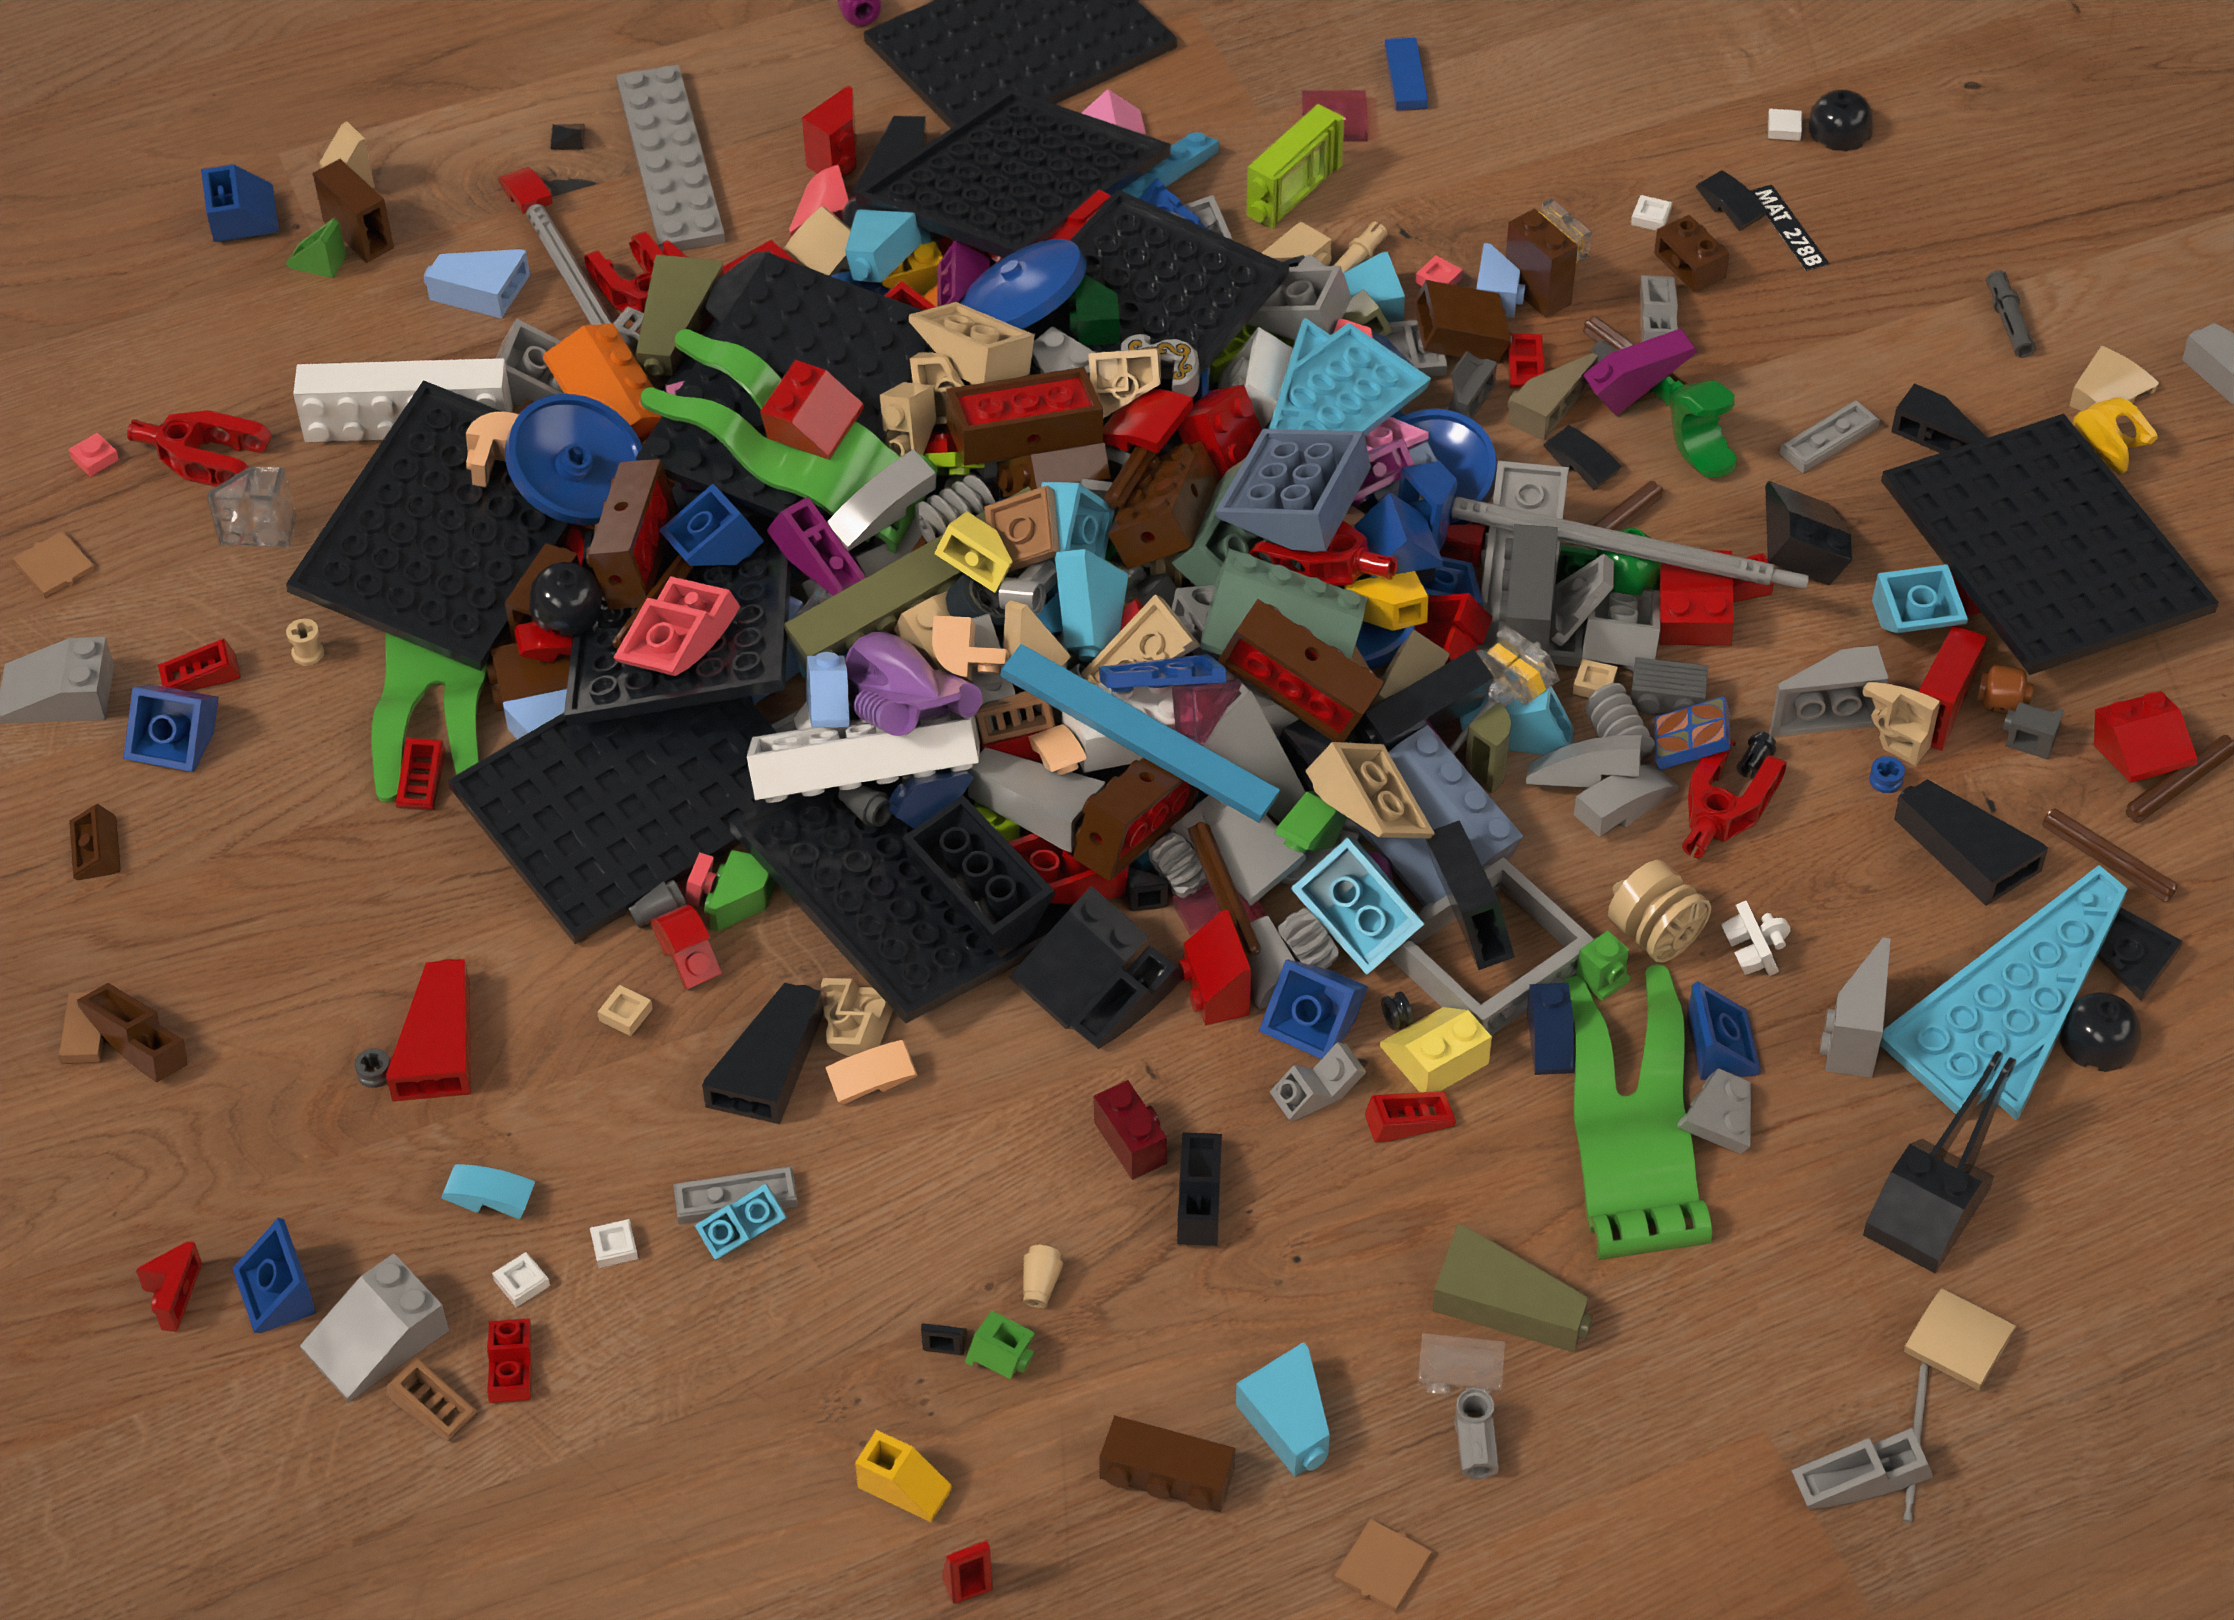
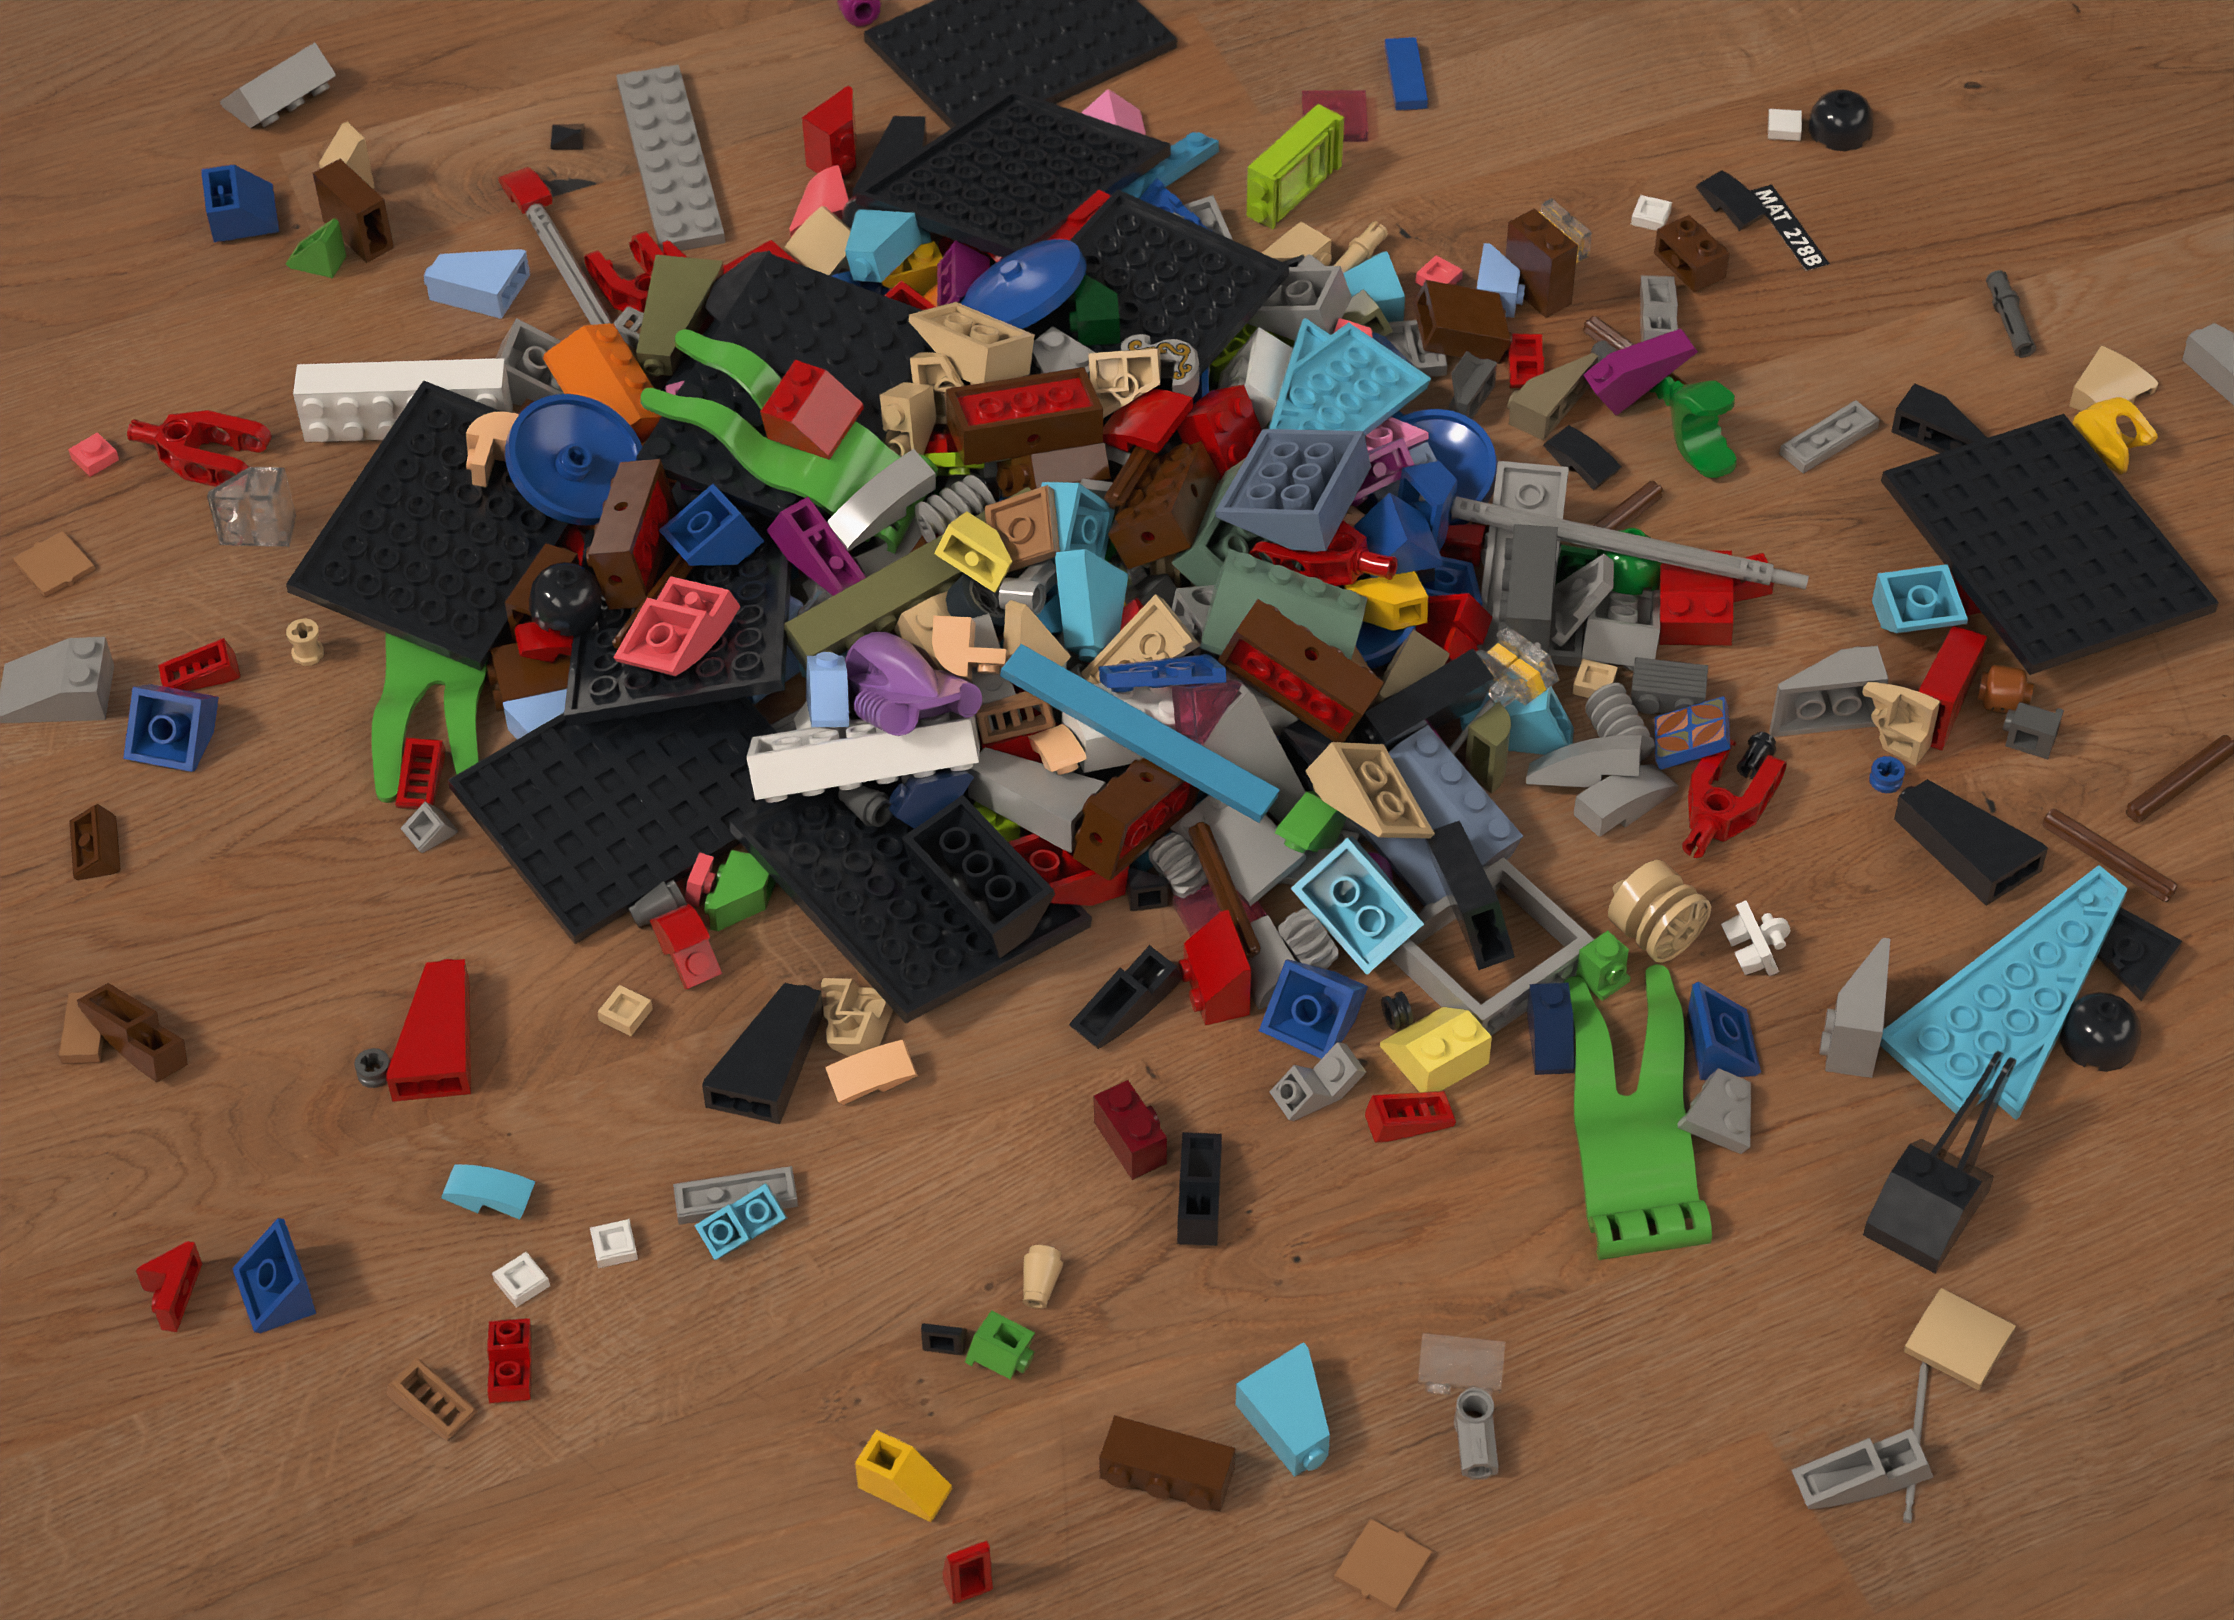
light grey slope [300,1253,449,1403] -> none
black slope [1009,886,1148,1029] -> none
olive slope [1432,1224,1593,1352] -> none
black slope [1765,481,1852,585] -> none
red slope [2094,691,2197,783] -> none
none -> light grey slope [220,43,336,128]
none -> light grey slope [400,802,458,853]

